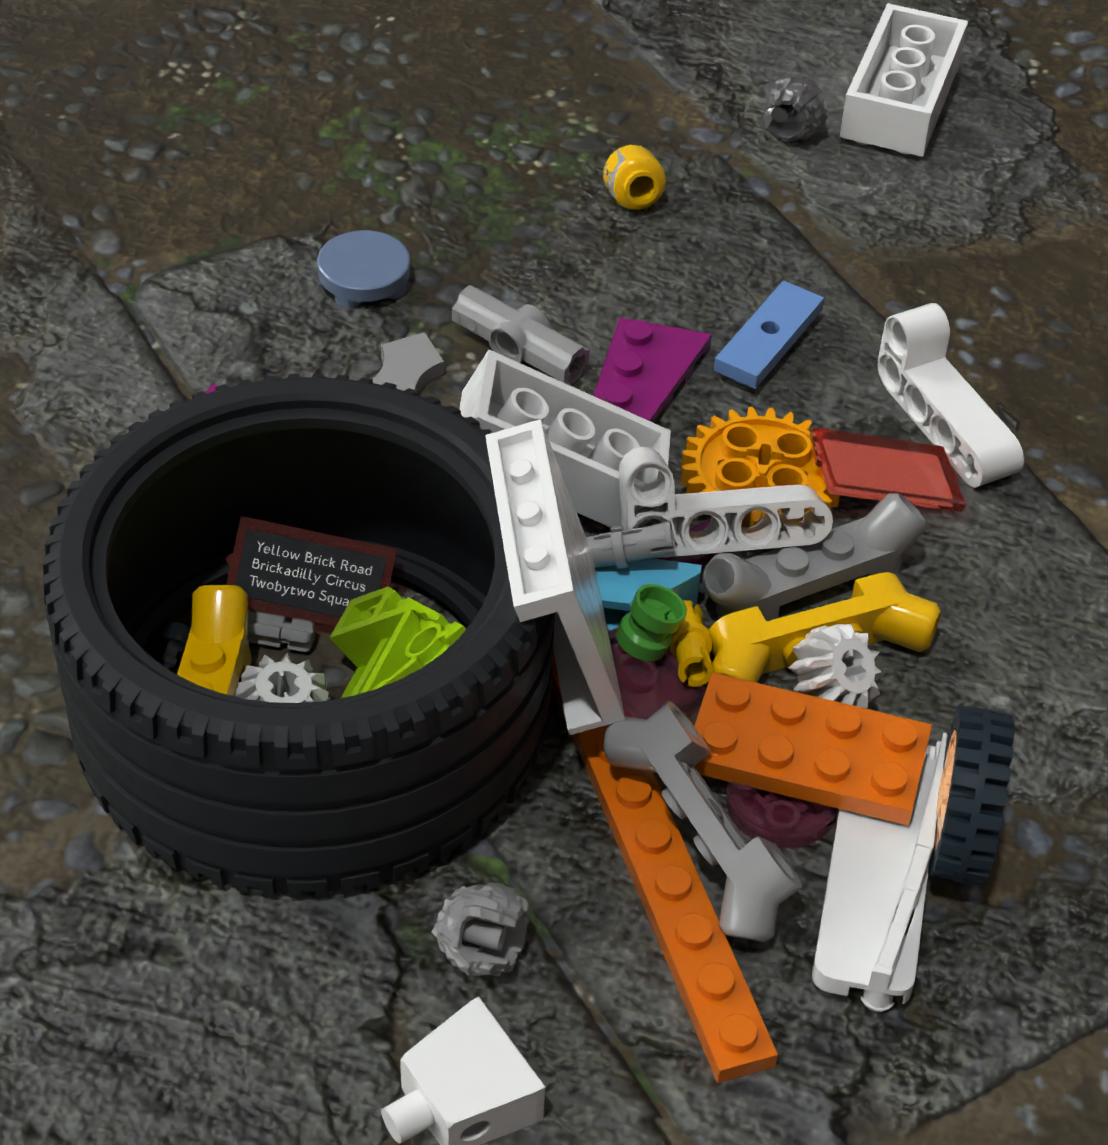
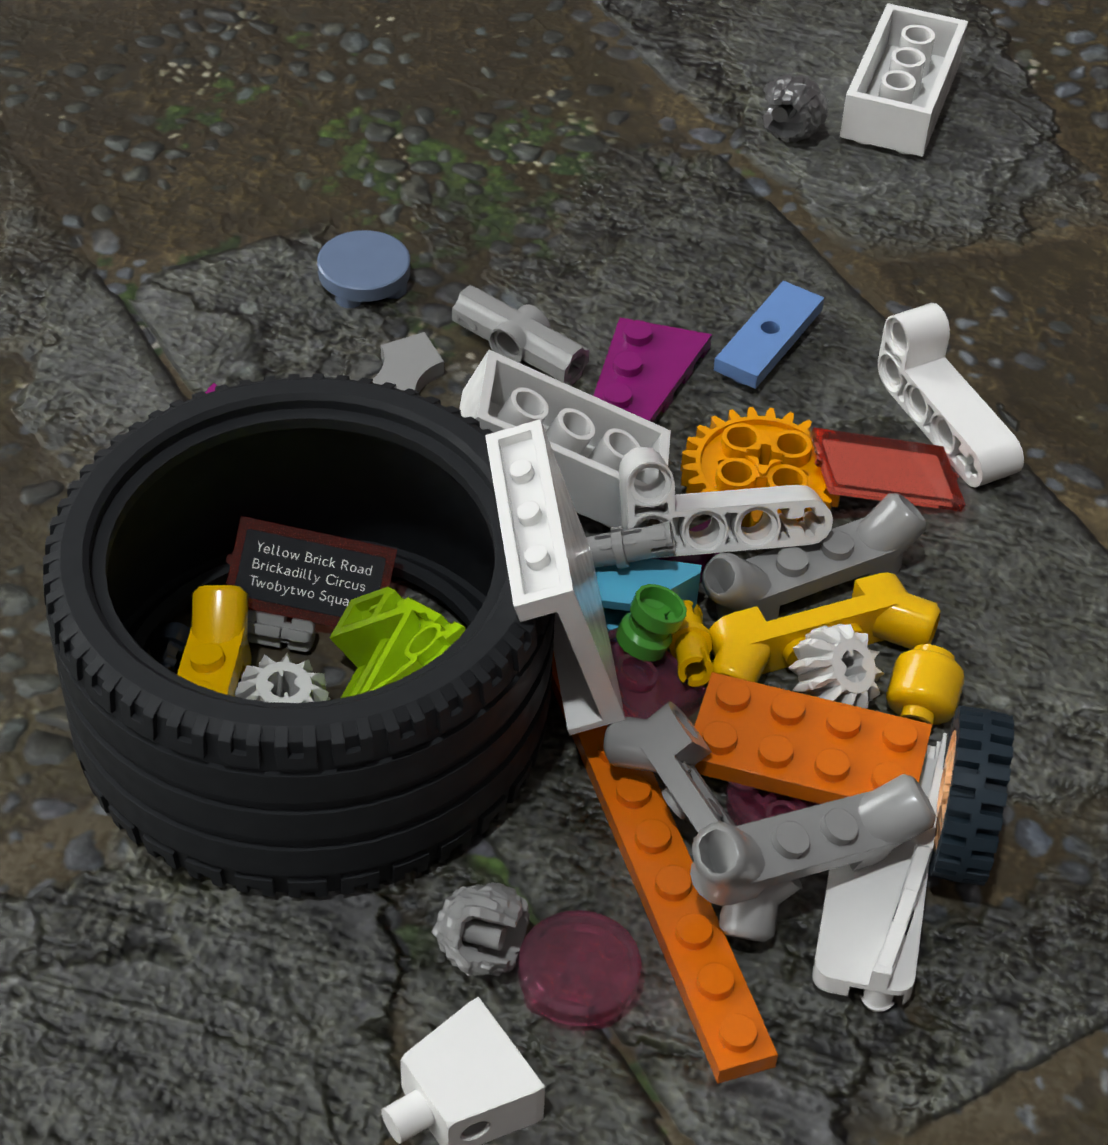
yellow head [603,145,666,210] -> none
none -> clear pink tile [518,910,641,1029]
none -> light grey plate [690,774,936,906]
none -> yellow head [886,644,965,726]

